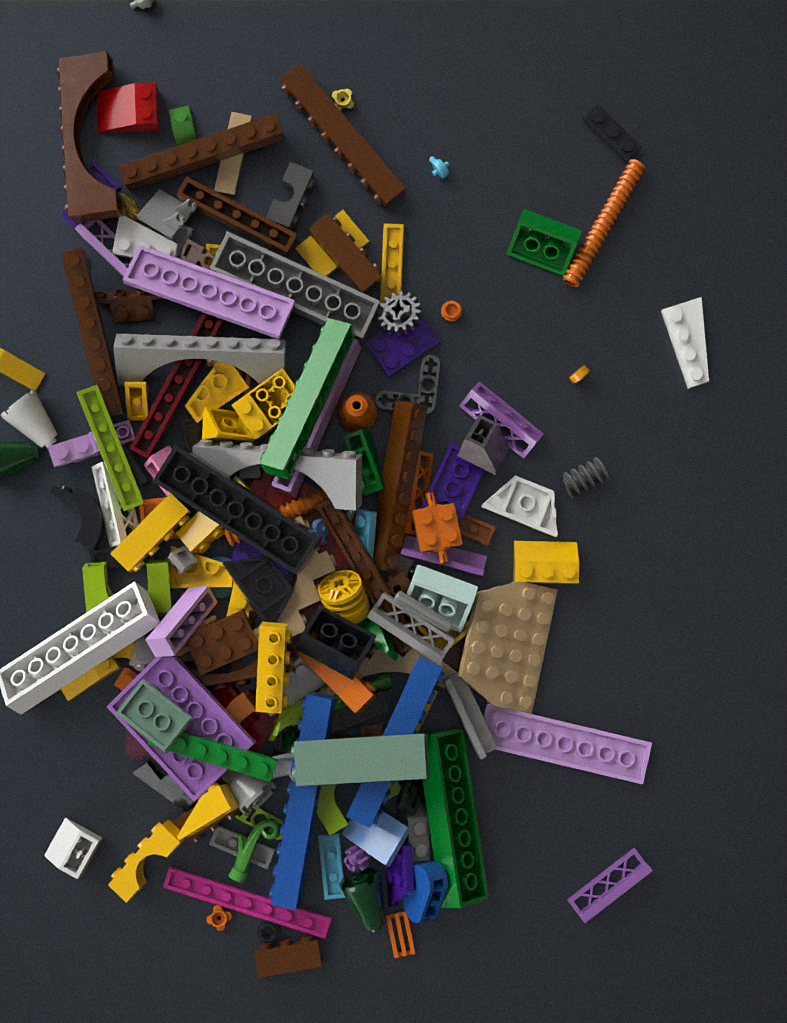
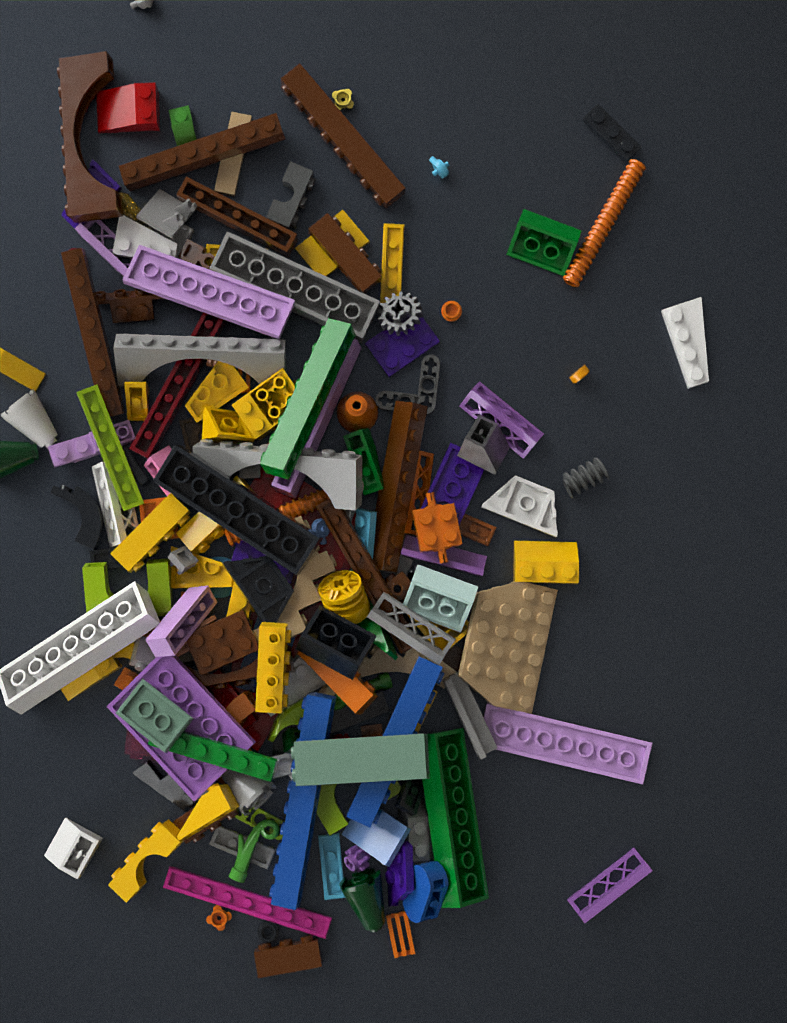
light grey axle [394,591,452,632] -> none

